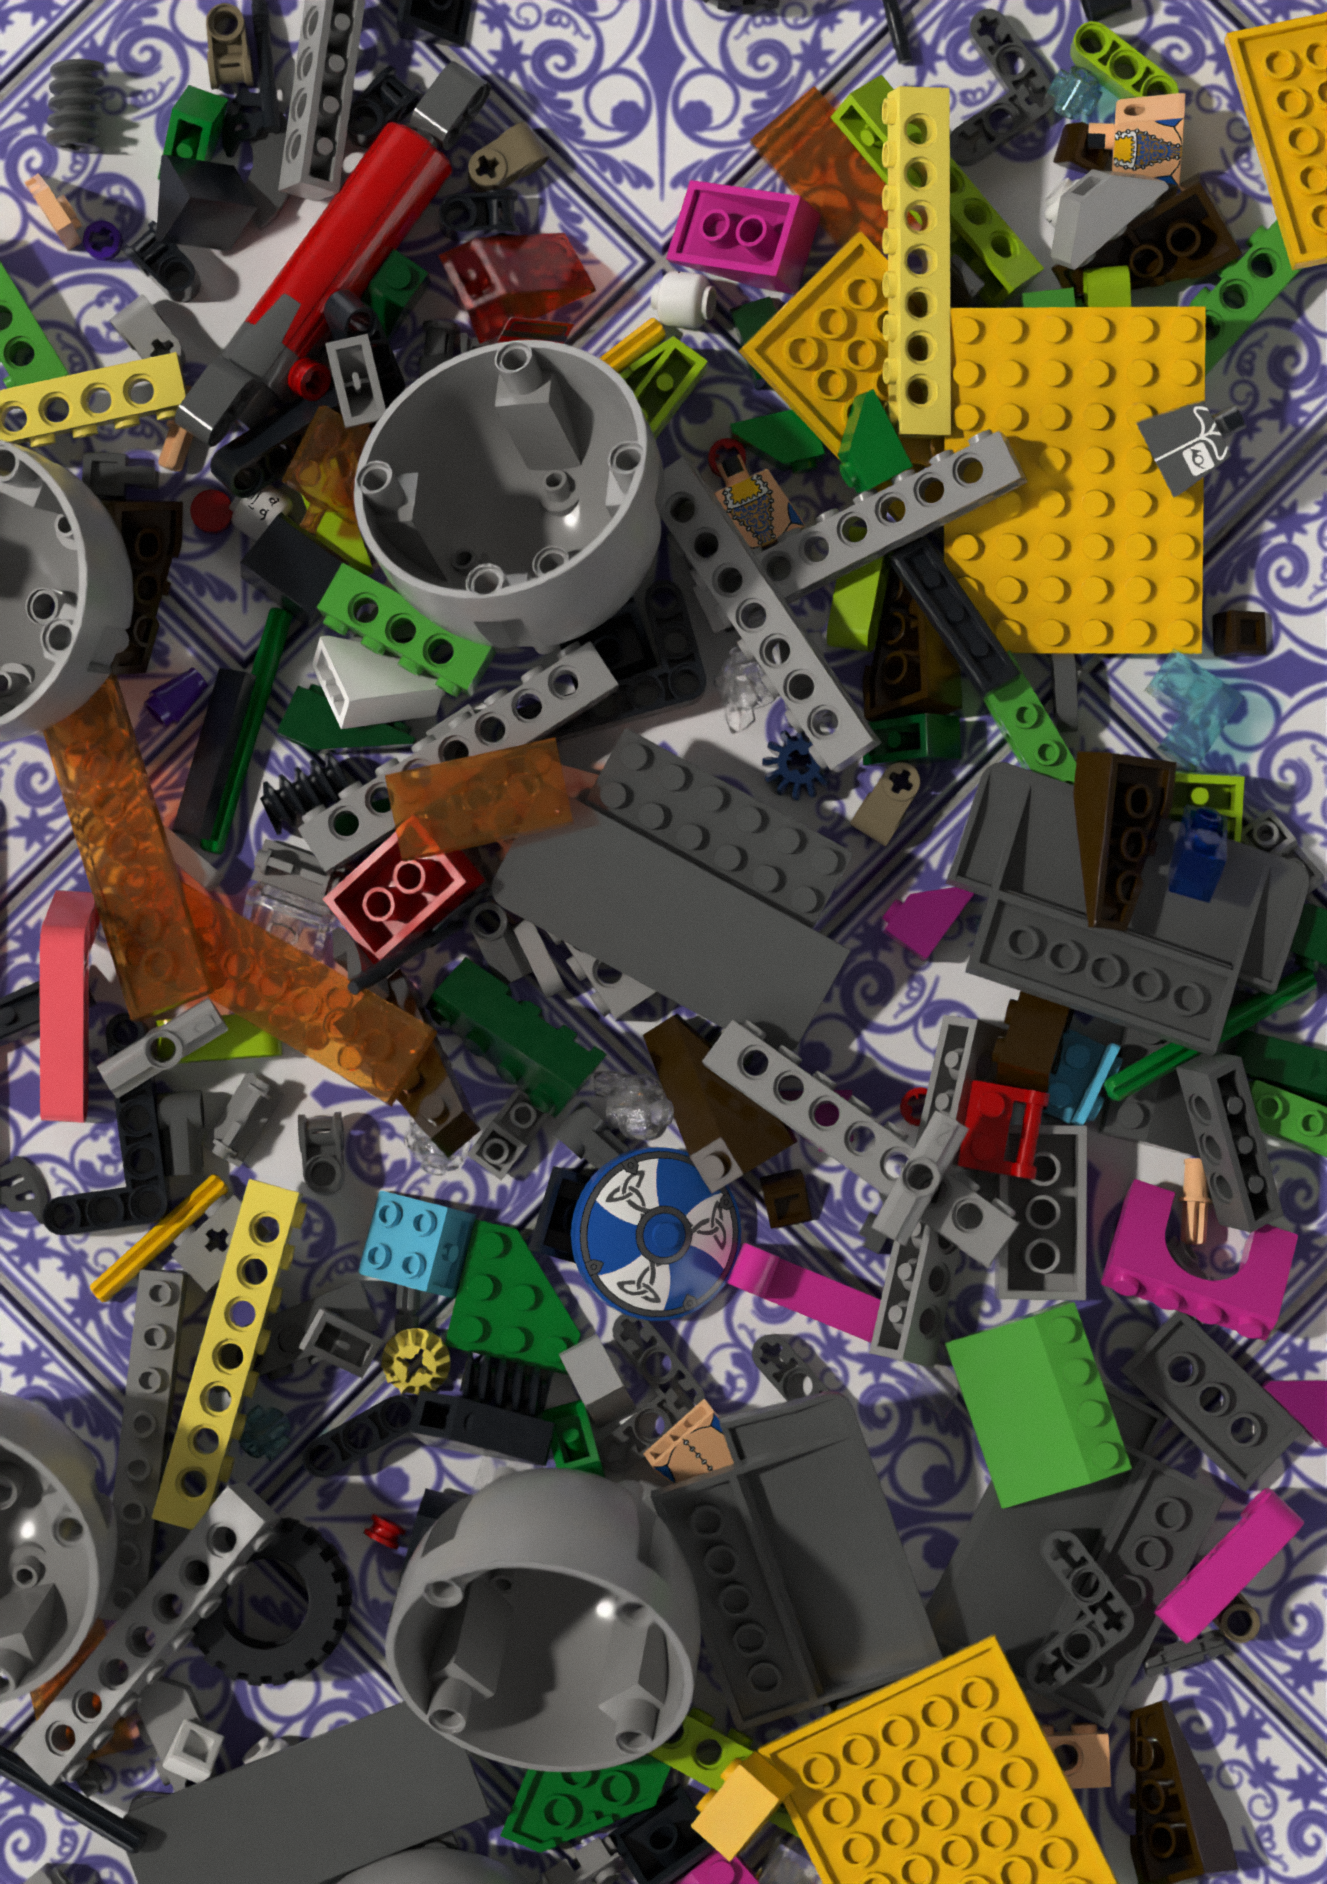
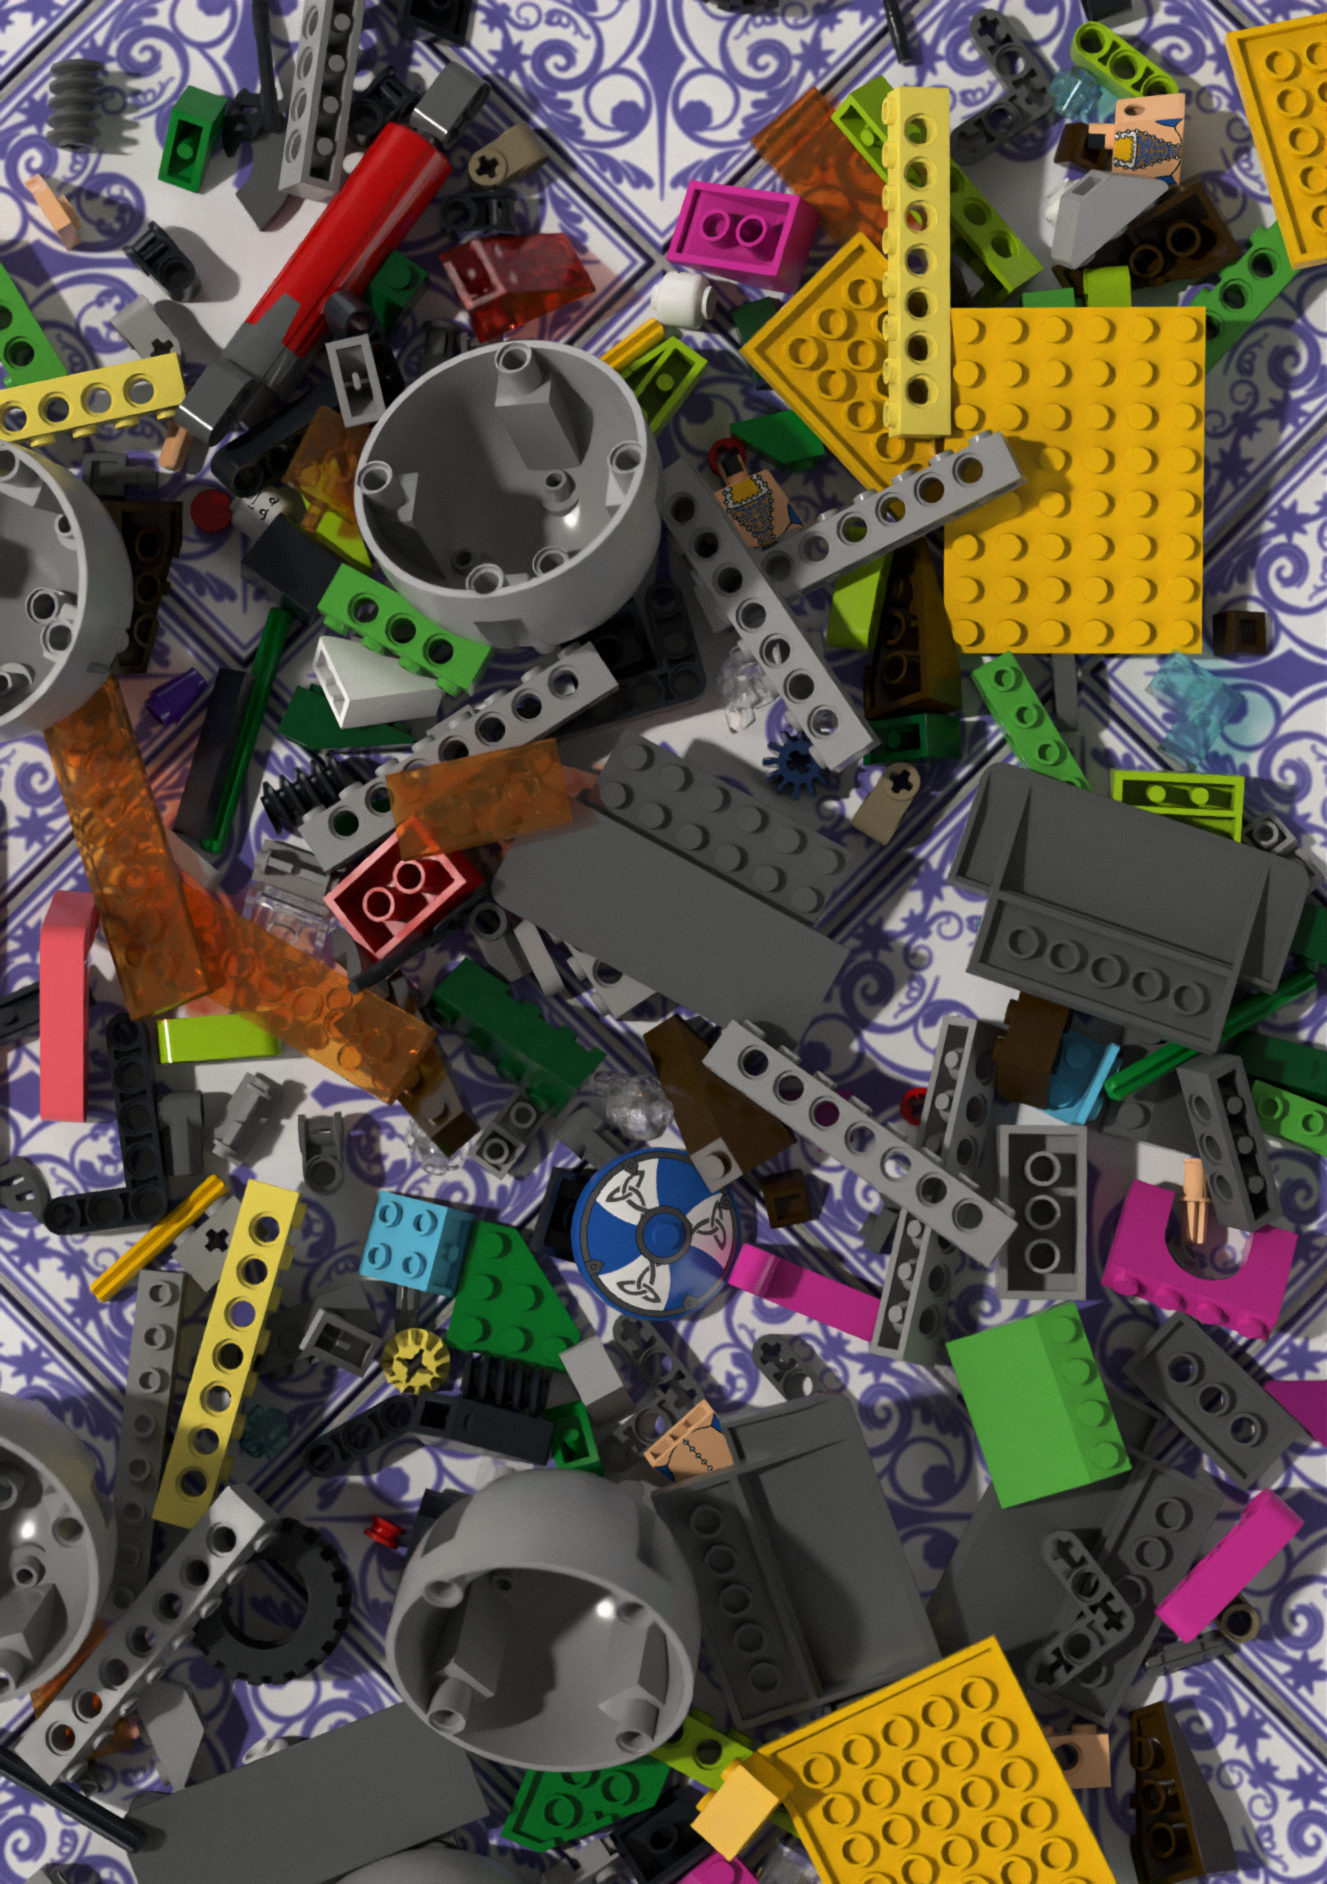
dark purple bush [82,220,123,261] -> none
light grey piece [97,997,229,1098] -> none
black slope [156,155,258,251] -> none
white slope [162,1718,225,1783] -> none
dark tan piece [206,3,254,90] -> none
red bush [287,357,331,401] -> none
sticker [498,317,574,344] -> none
green slope [838,389,913,493] -> none
light grey piece [872,1110,969,1246] -> none
magenta slope [882,887,974,962] -> none
black tile [888,535,1021,699] -> none
red plate [957,1080,1050,1180] -> none
dark brown wedge [1073,751,1177,931] -> none
dark grey torso [1136,400,1247,497] -> none
clear blue slope [1168,804,1228,903] -> none

